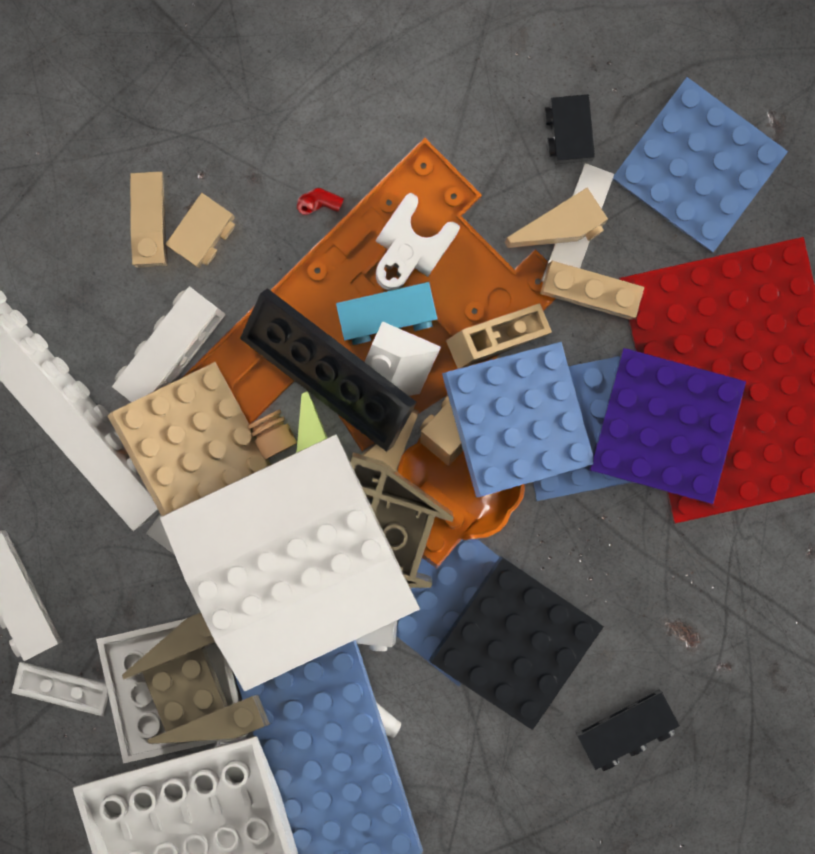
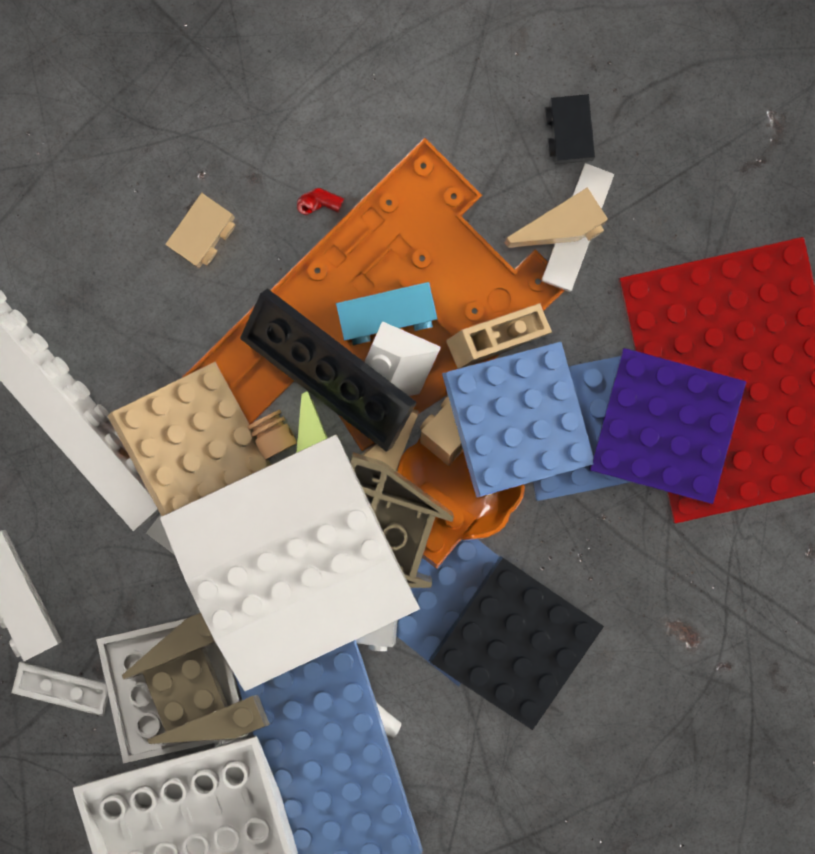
white brick [112,286,226,402] -> none
tan slope [130,172,168,268] -> none
white piece [376,193,460,291] -> none
tan brick [540,261,644,320] -> none
black brick [576,689,680,771] -> none
medium blue plate [612,77,788,253] -> none

